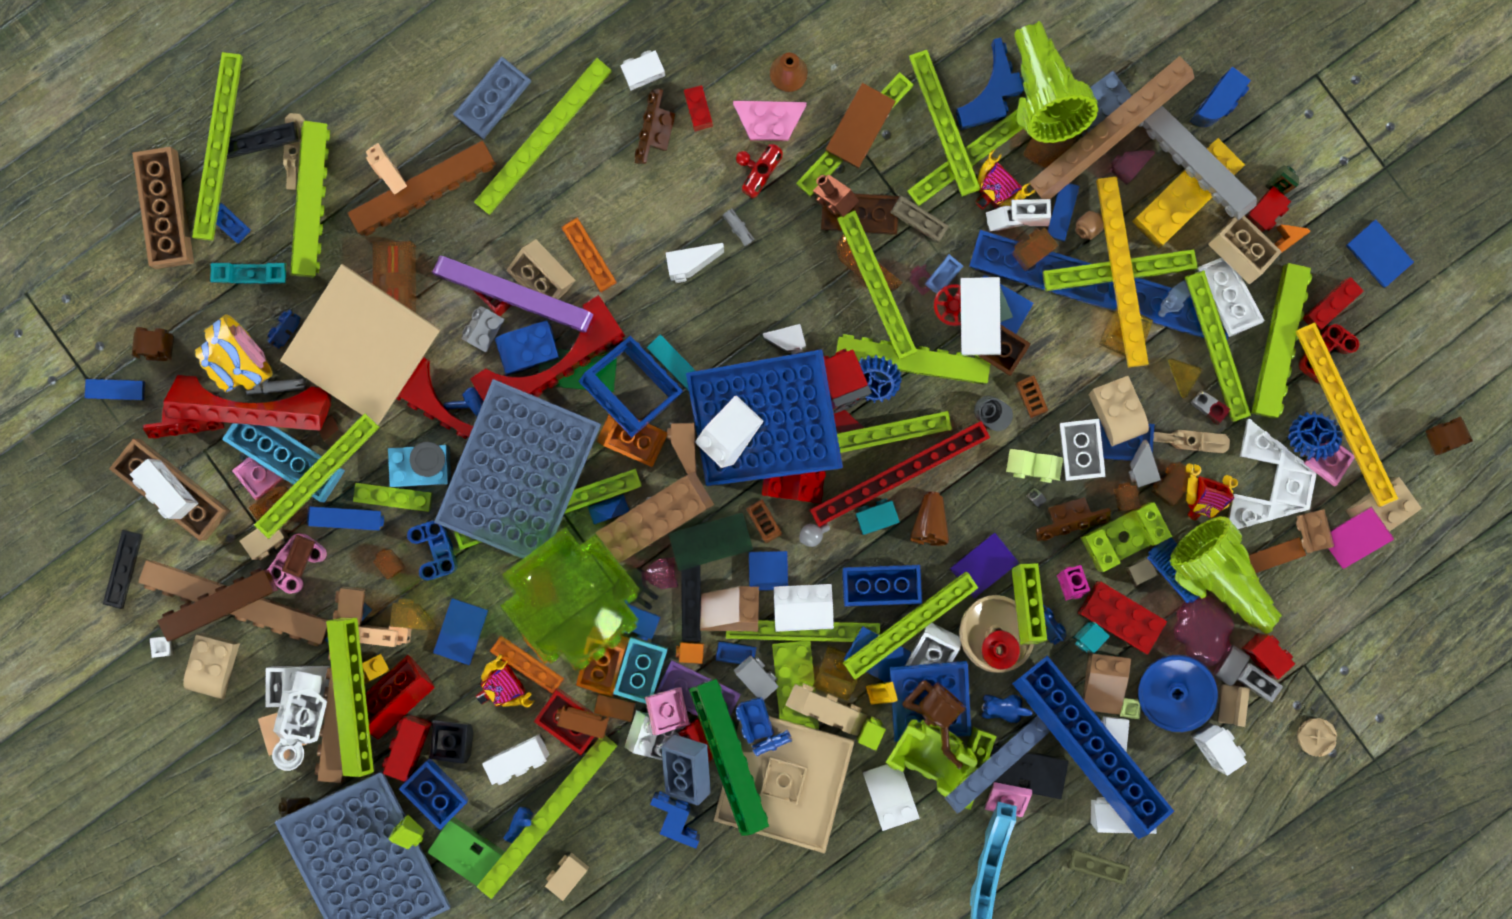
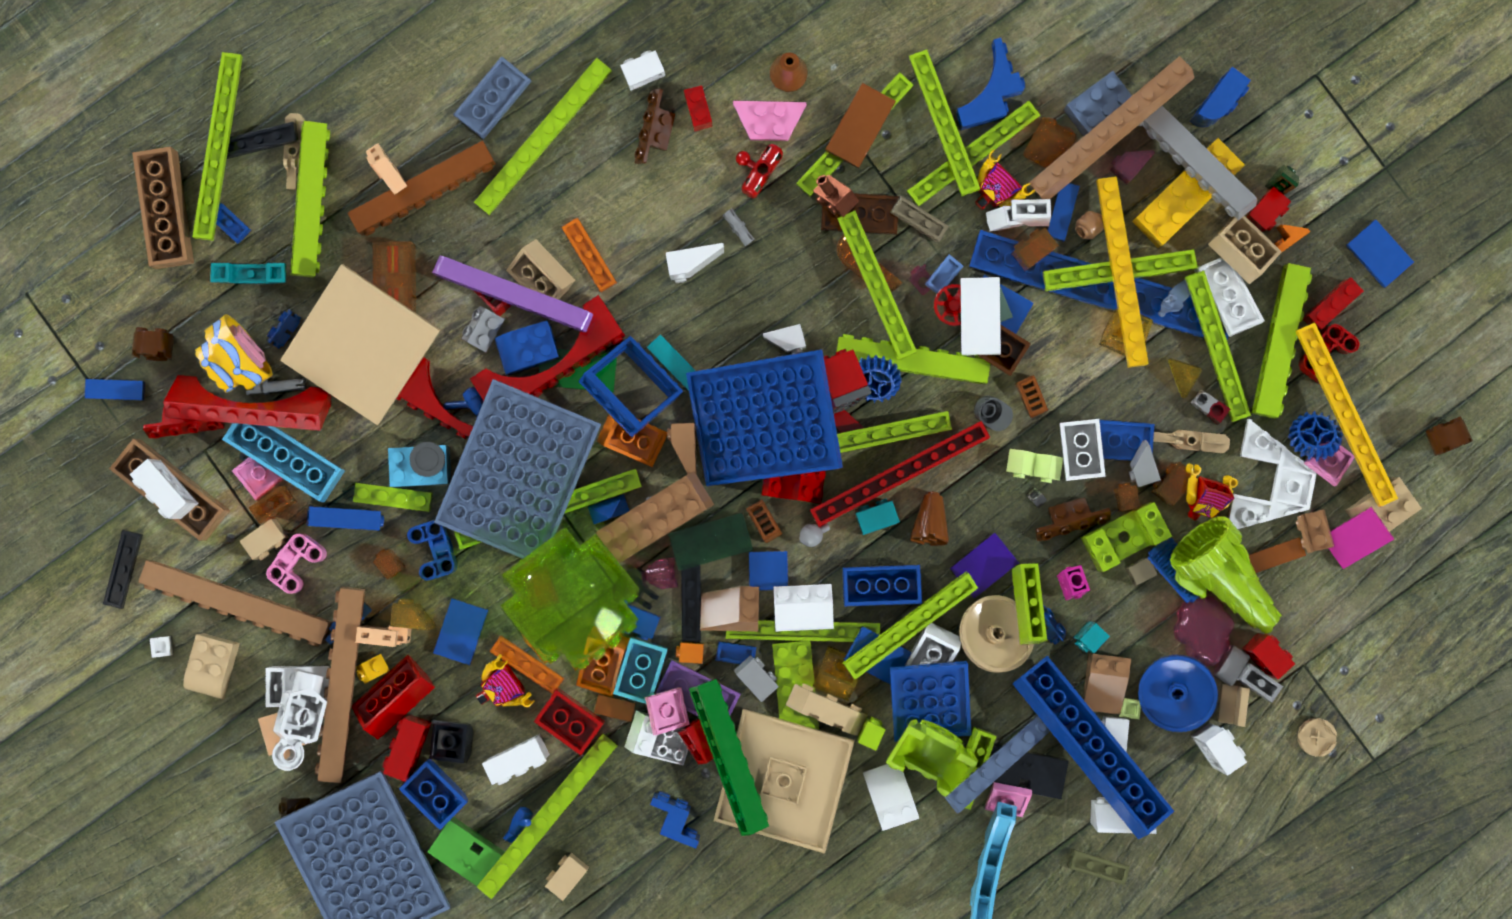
reddish brown brick [157,568,278,642] -> none
lime plate [254,413,380,539] -> none
copper tile [282,535,316,578] -> none
medium nougat slope [319,415,346,448] -> none
lime brick [326,618,374,777] -> none
lime slope [389,815,425,849] -> none
dark orange window [555,705,610,739] -> none
sand blue brick [661,735,711,805] -> none
white slope [695,396,763,468] -> none
blue bracket [736,697,774,744] -> none
blue pin [752,730,792,756] -> none
yellow tile [866,682,898,705] -> none
reddish brown piece [903,680,966,769] -> none
red dish [982,631,1020,670] -> none
blue animal [982,695,1033,723] -> none
lime cone [1014,21,1098,143] -> none
red brick [1077,581,1167,655] -> none
tan brick [1089,376,1149,446] -> none

